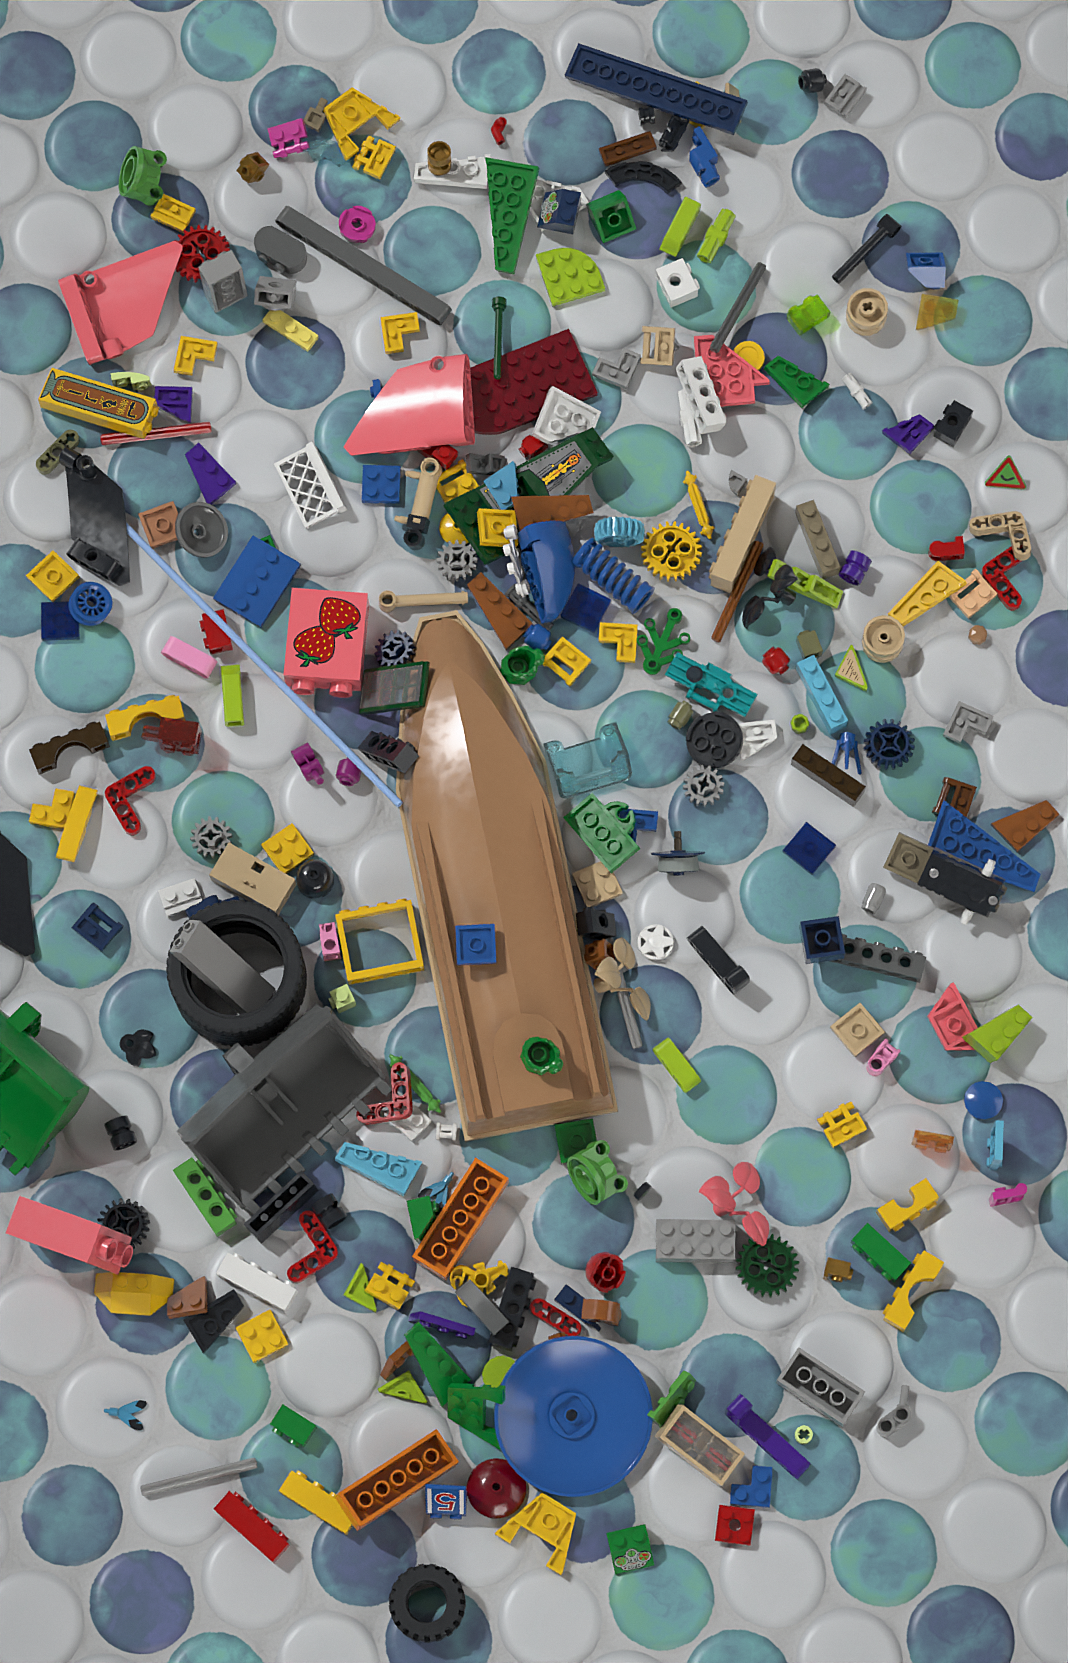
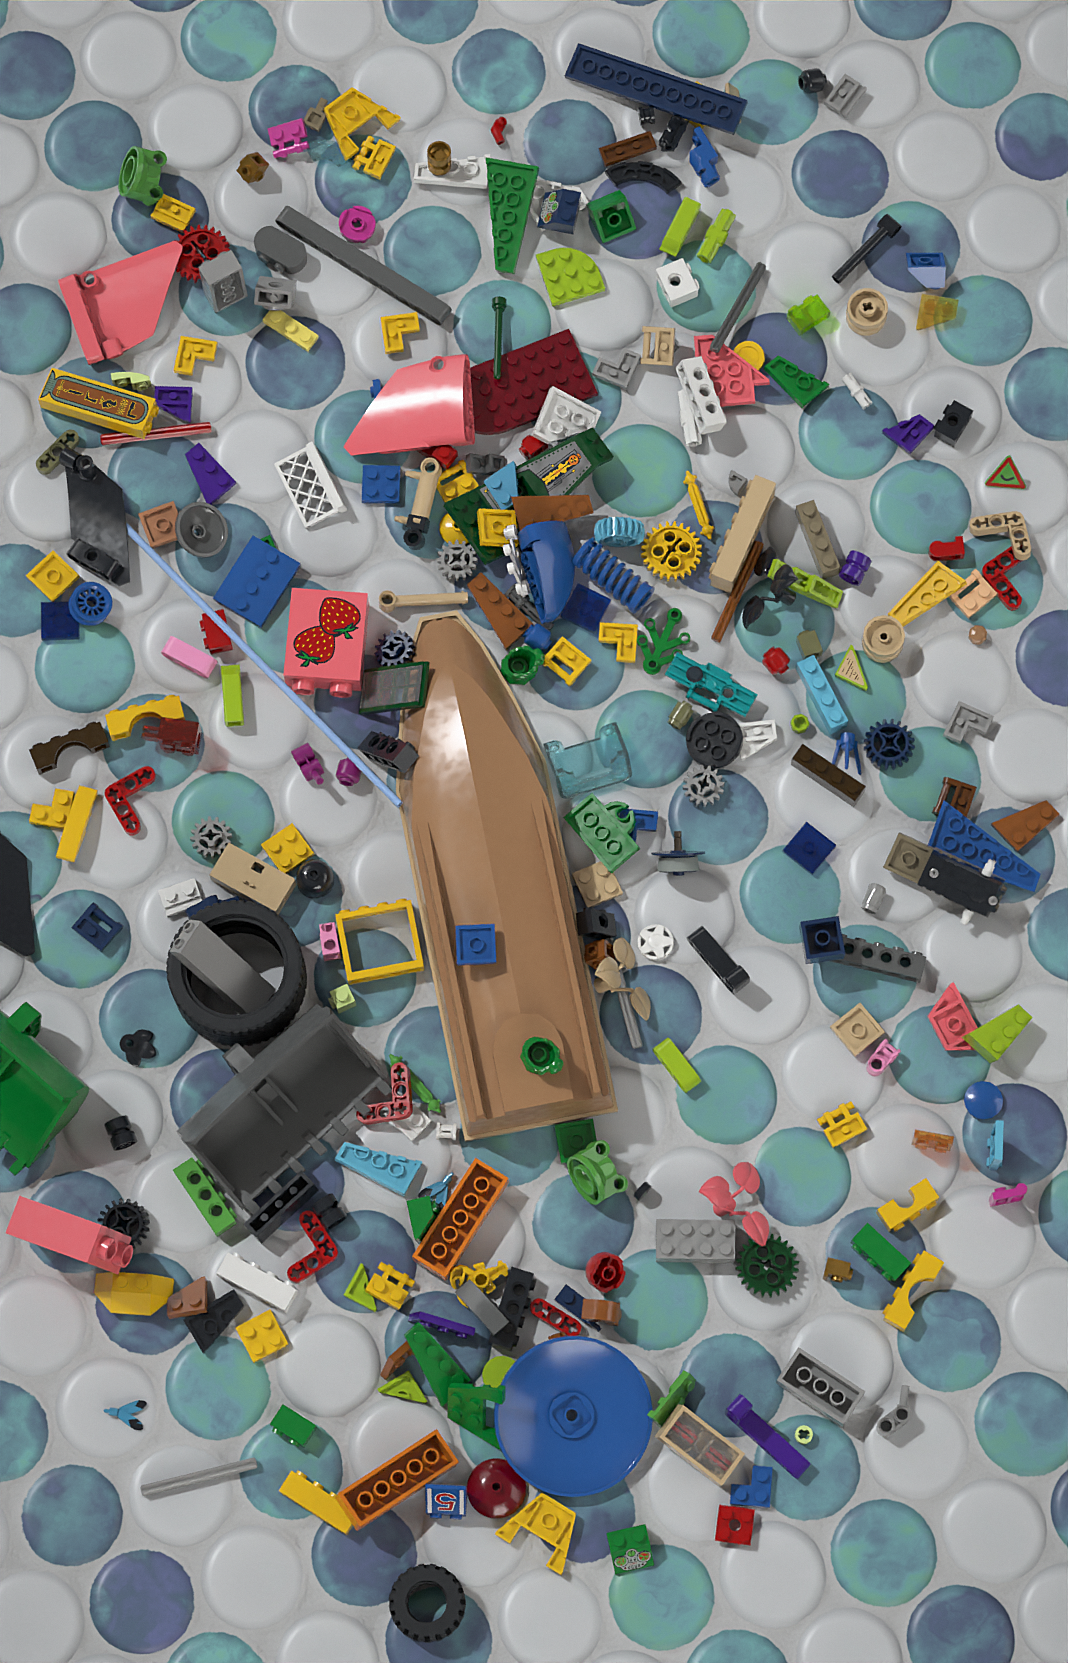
red brick [213,1491,290,1563] -> none

